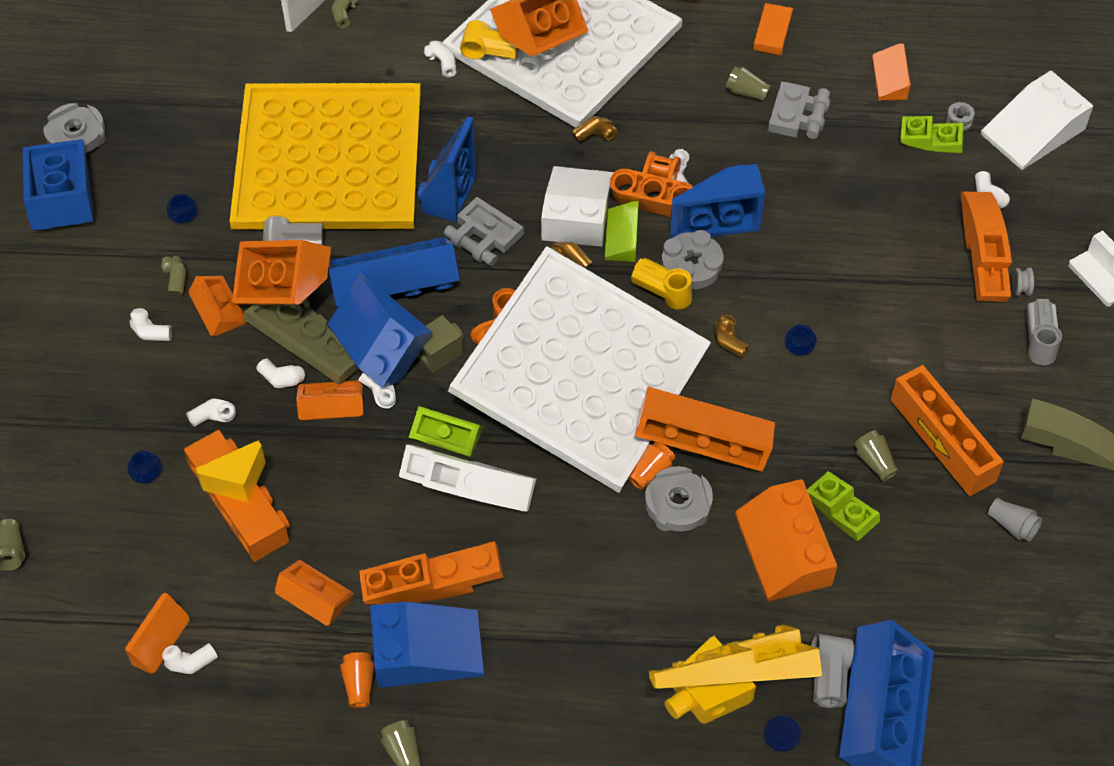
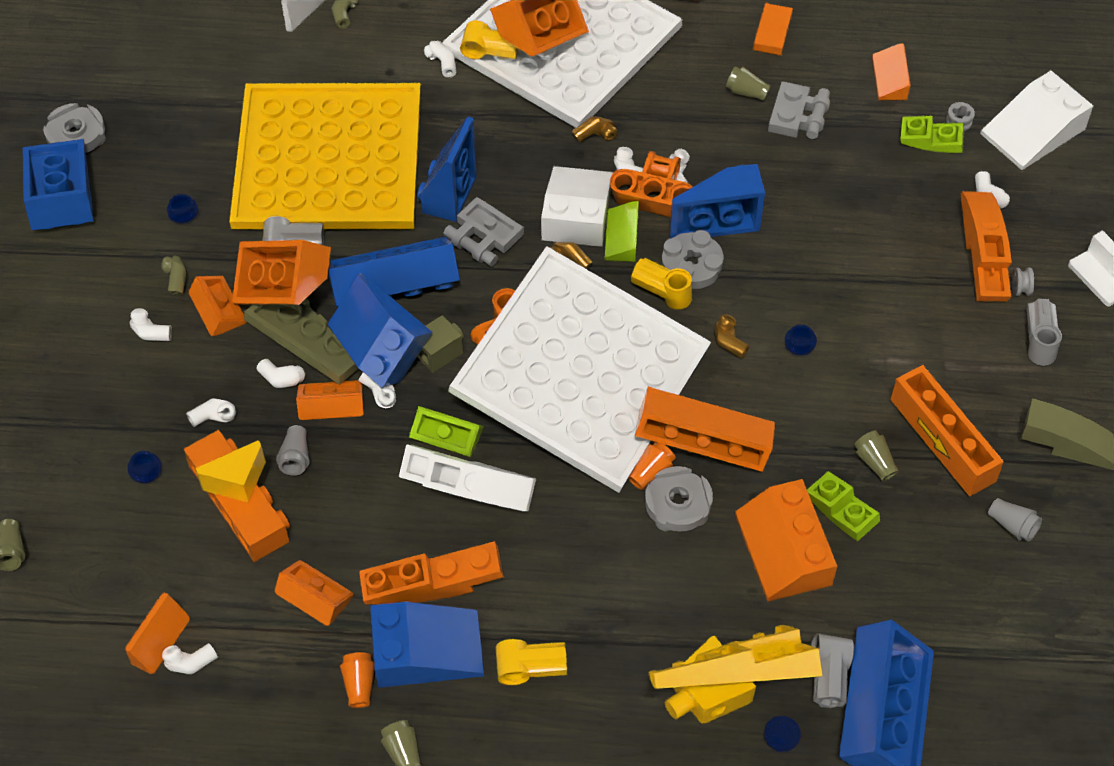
none -> light grey cone [276,425,309,476]
none -> yellow piece [496,639,567,685]
none -> white arm [614,147,643,172]

